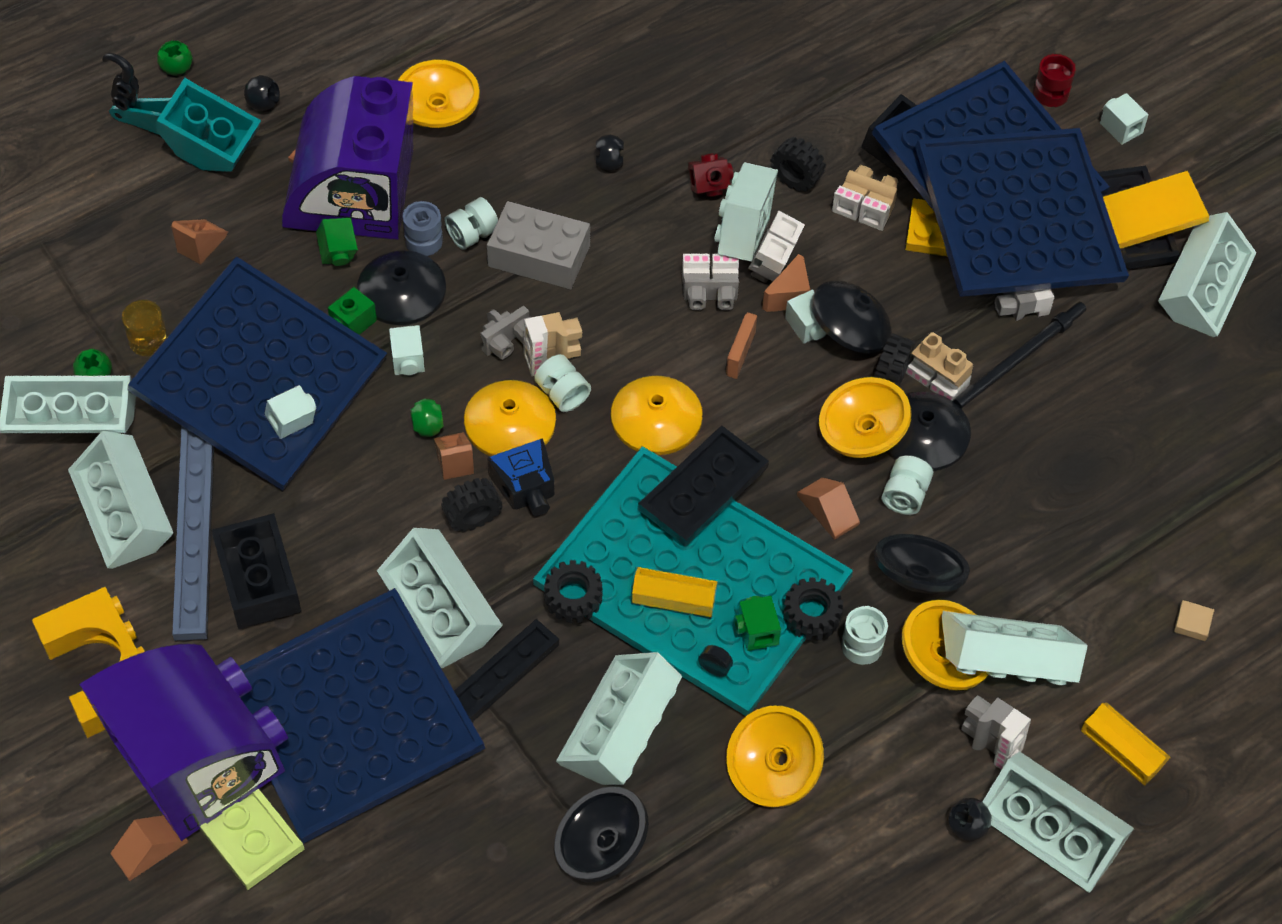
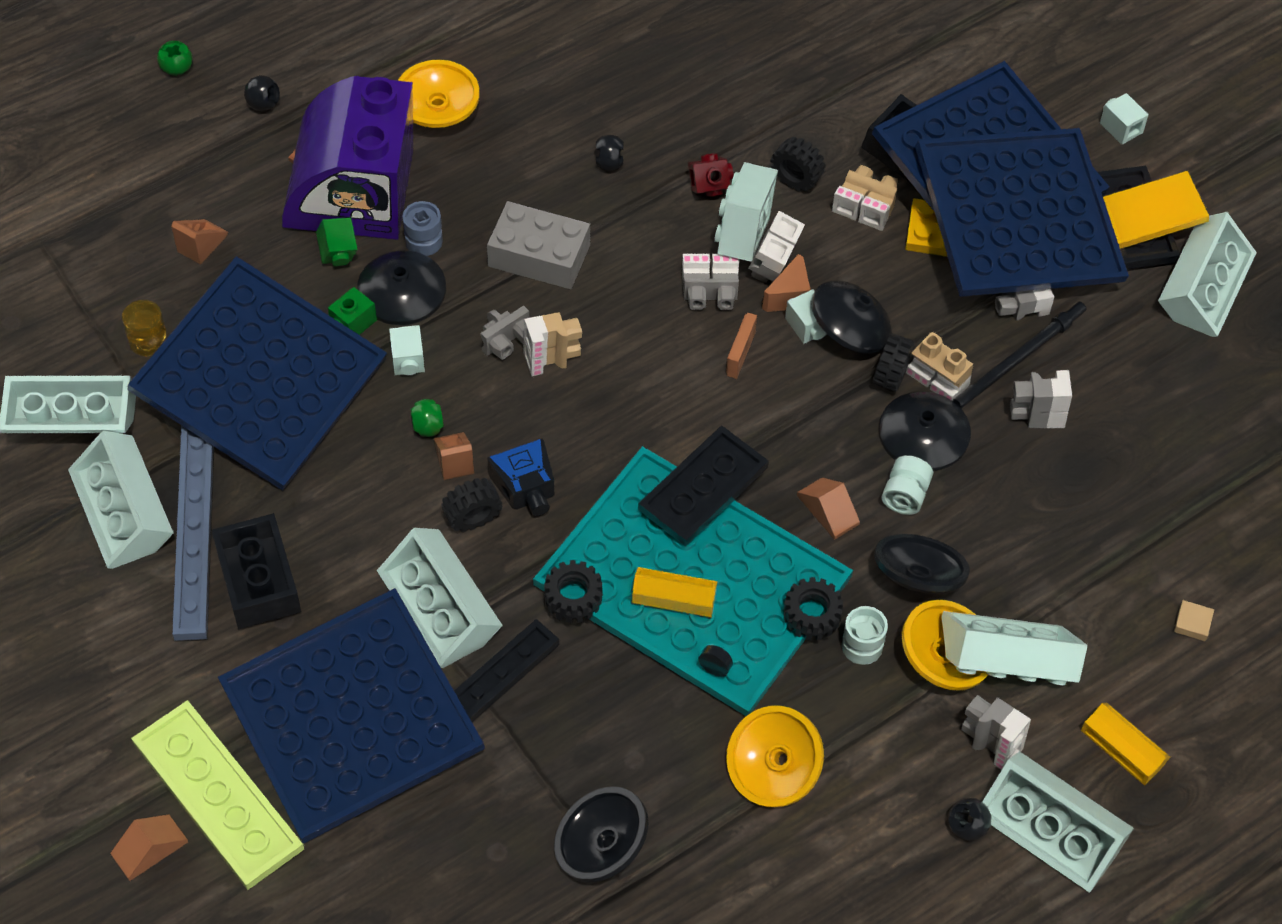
yellow arch [32,587,145,738] -> none
green piece [73,349,112,376] -> none
dark purple brick [79,644,289,841] -> none
teal slope [102,53,261,171] -> none
light aqua brick [265,385,316,439] -> none
light aqua wheel [444,197,498,250] -> none
yellow dish [464,380,556,456] -> none
light aqua wheel [534,354,591,412] -> none
light aqua slope [556,652,682,785] -> none
yellow dish [611,376,703,455] -> none
green brick [734,596,781,651] -> none
yellow dish [819,377,911,458] -> none
dark red wheel [1033,54,1076,107] -> none
none -> light grey hips [1010,370,1072,428]

